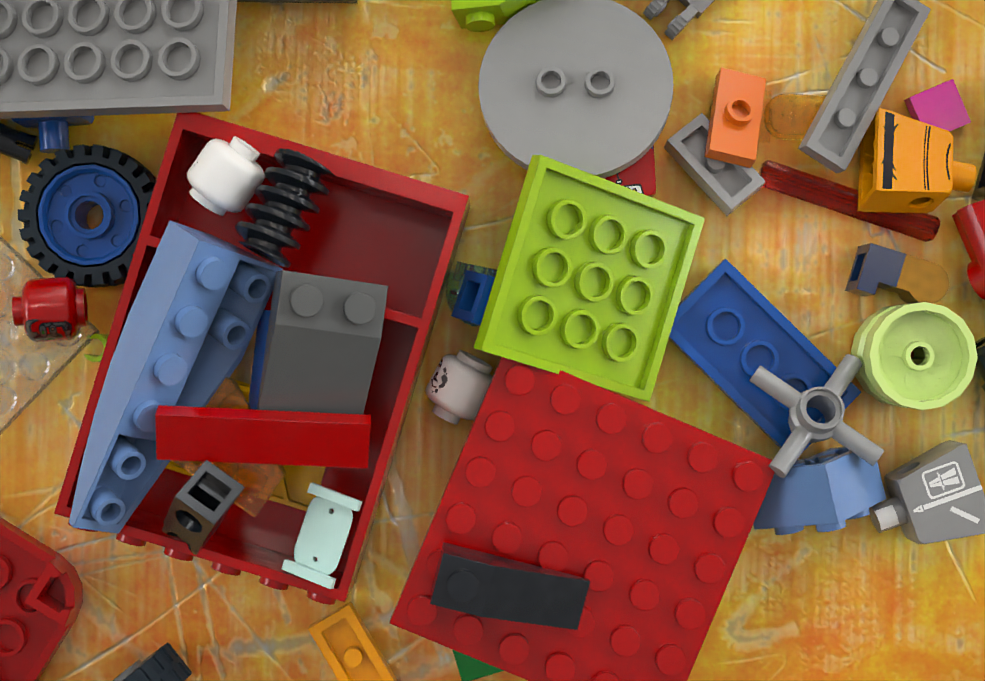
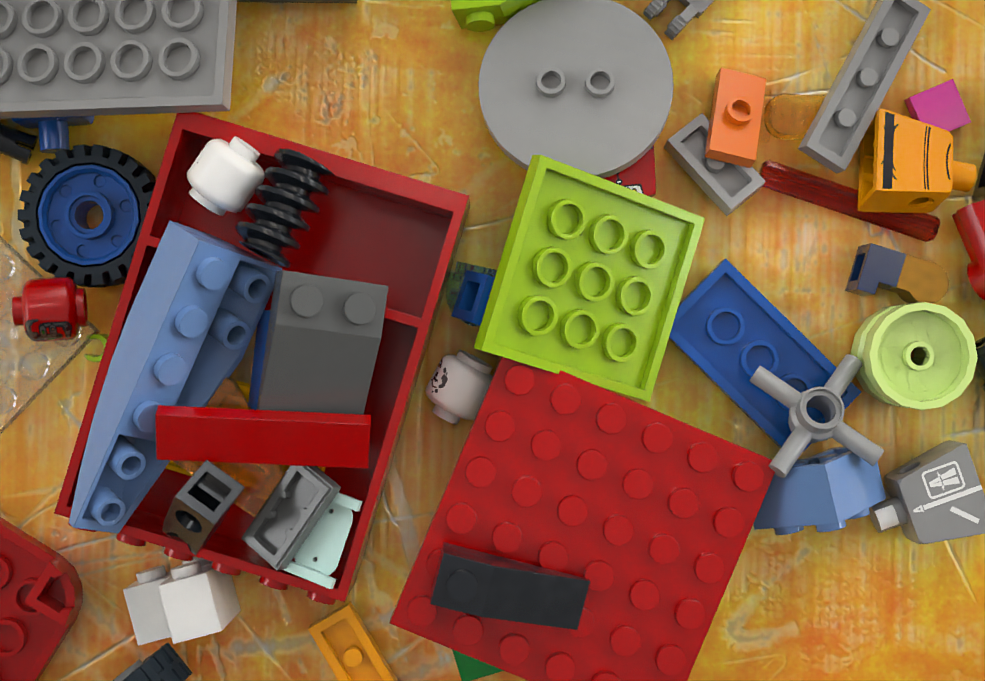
none -> white brick [123,556,241,646]
none -> dark grey plate [241,465,341,570]

